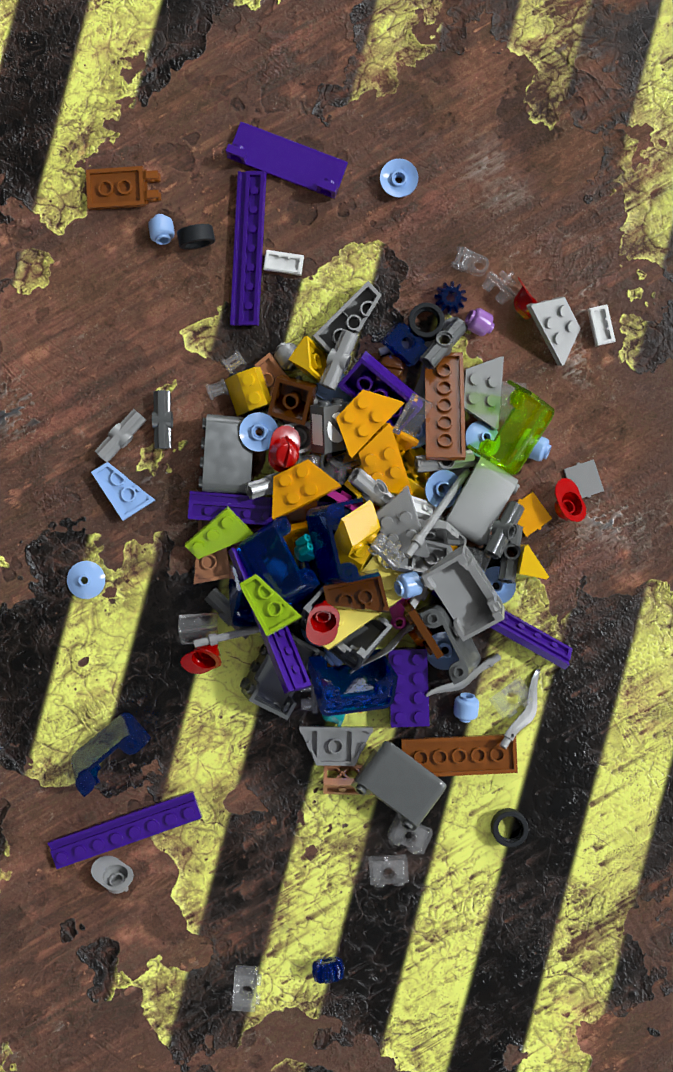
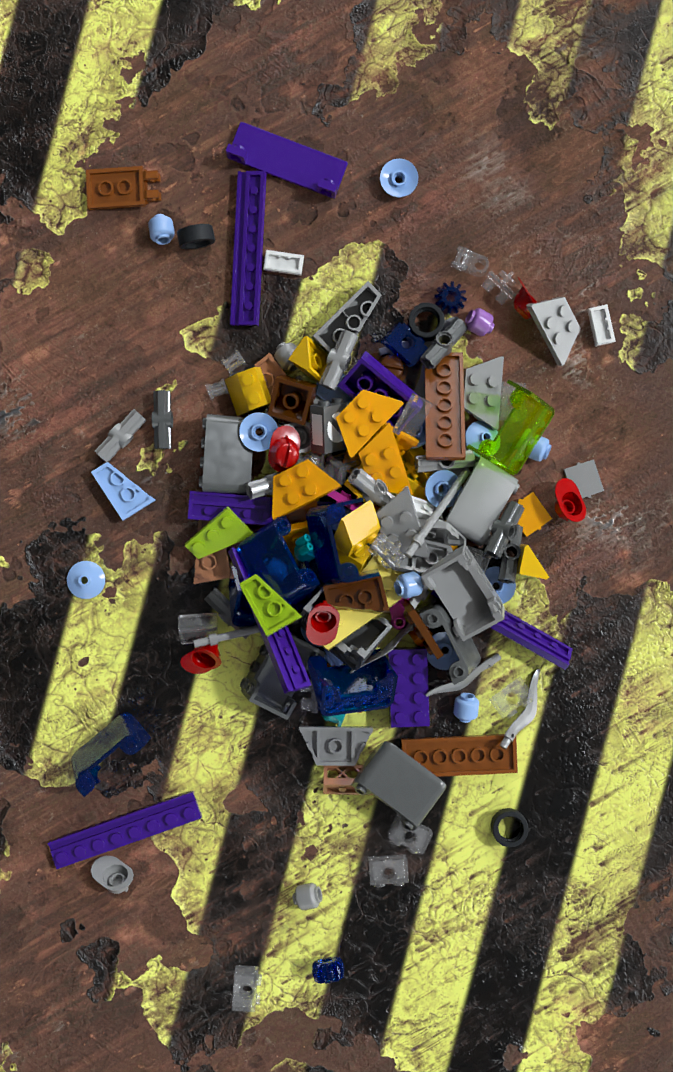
none -> light grey head [293,883,322,910]

